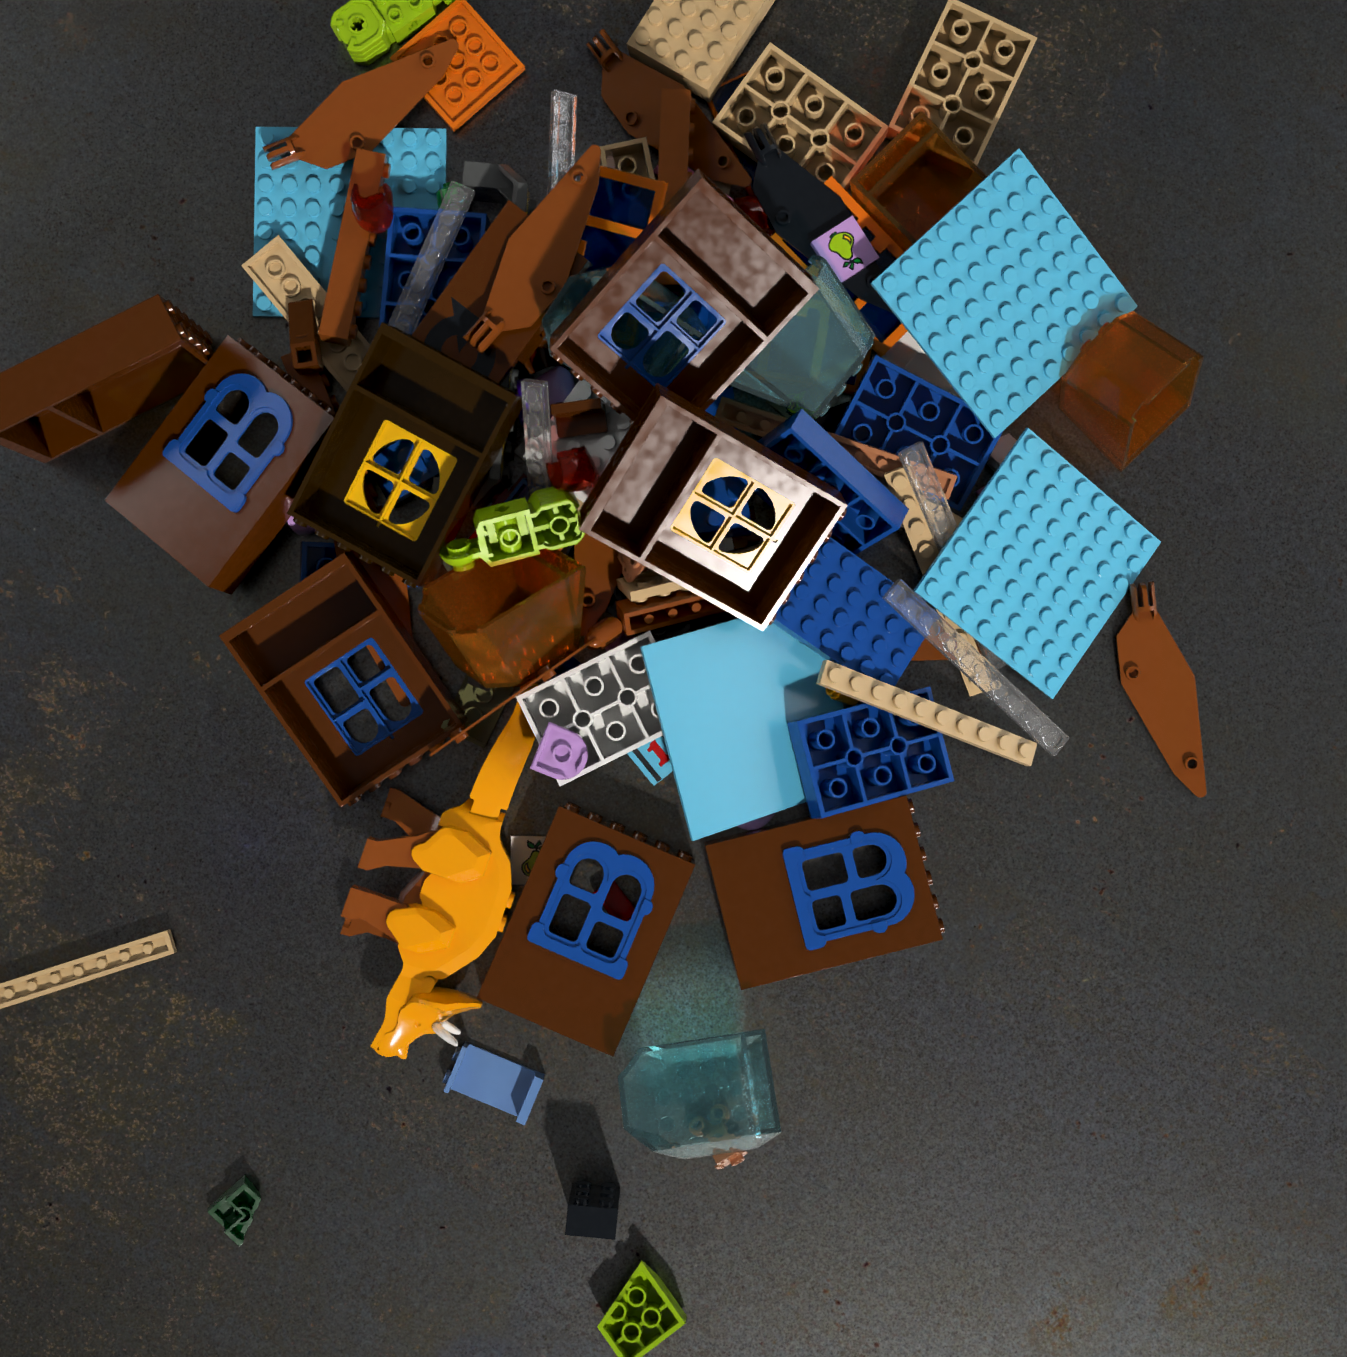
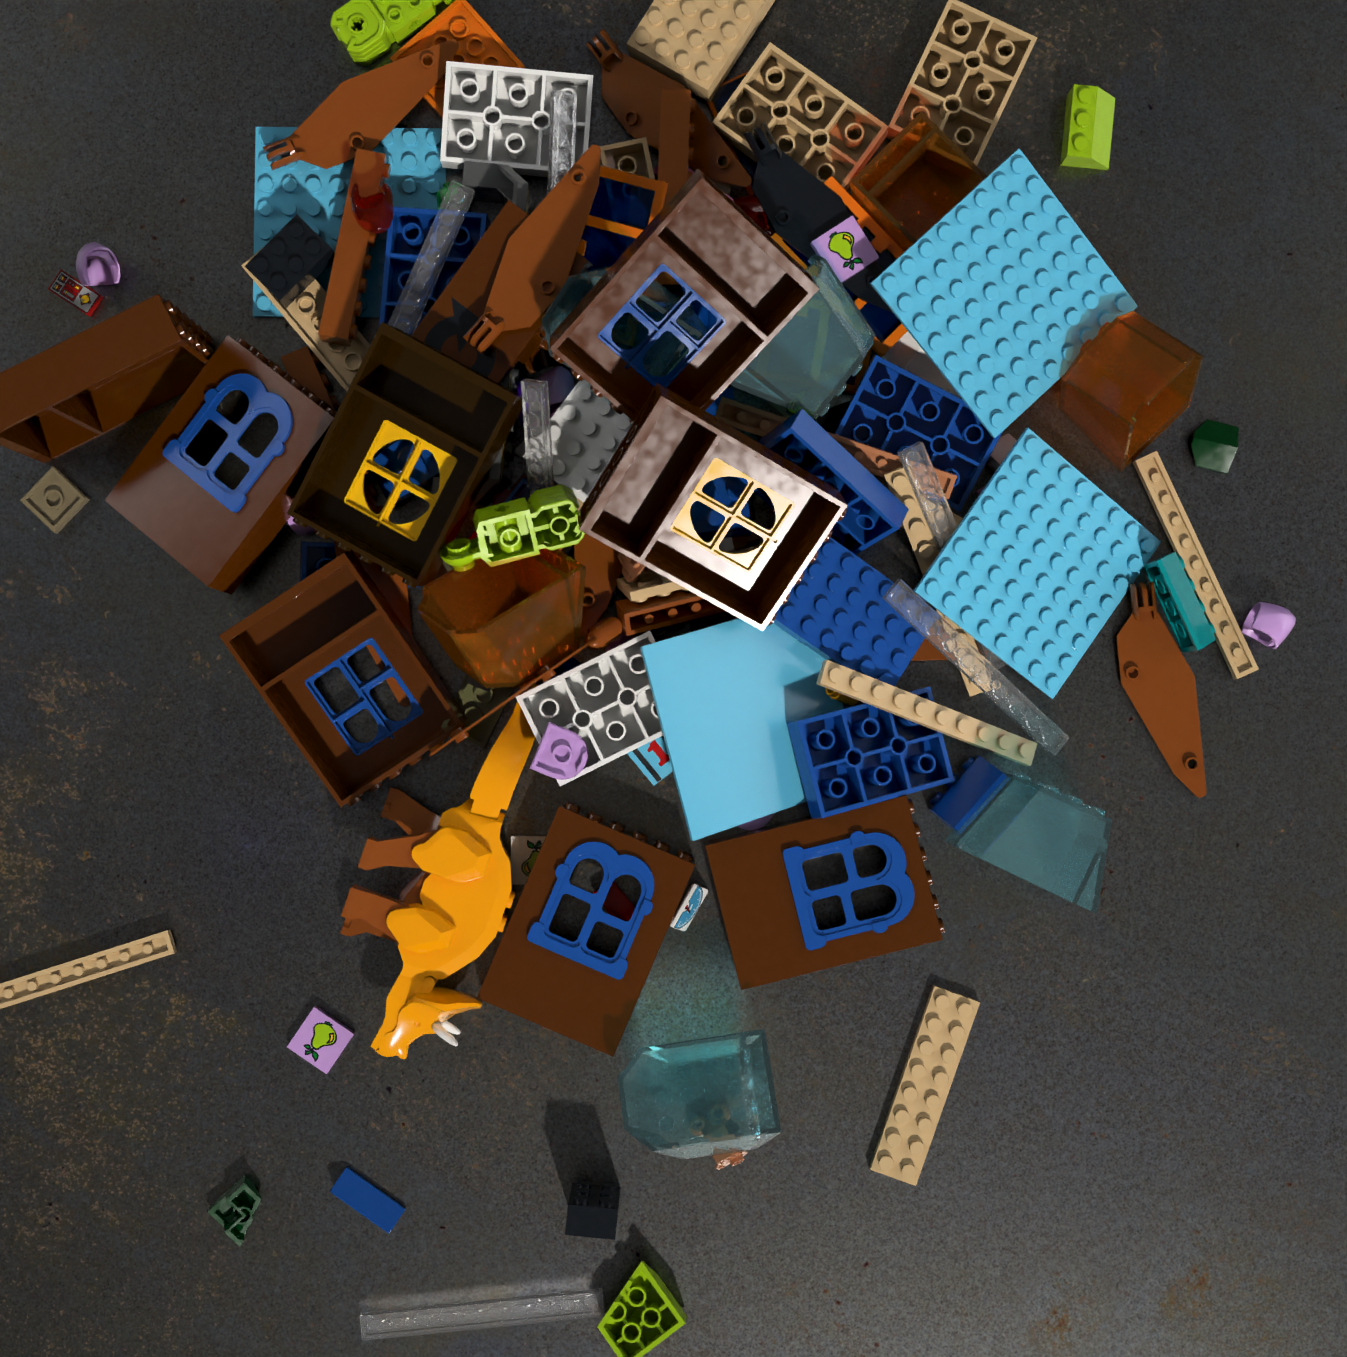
reddish brown slope [288,299,324,375] -> none
medium blue panel [442,1041,545,1125] -> none
clear red piece [546,446,600,492] -> none
reddish brown panel [551,398,608,439] -> none
none -> dark tan tile [20,466,90,534]
none -> tile [48,269,103,317]
none -> lavender piece [76,242,121,286]
none -> black brick [245,214,335,308]
none -> lavender tile [287,1006,356,1074]
none -> blue slope [330,1167,406,1233]
none -> clear plate [360,1288,605,1341]
none -> white brick [440,61,593,180]
none -> slope [670,881,708,931]
none -> tan plate [869,985,980,1186]
none -> blue slope [928,755,1007,831]
none -> clear light blue windscreen [945,771,1112,914]
none -> lime slope [1060,84,1115,170]
none -> tan plate [1133,451,1259,680]
none -> teal slope [1143,551,1216,653]
none -> dark green slope [1191,419,1239,474]
none -> lavender piece [1241,602,1296,649]

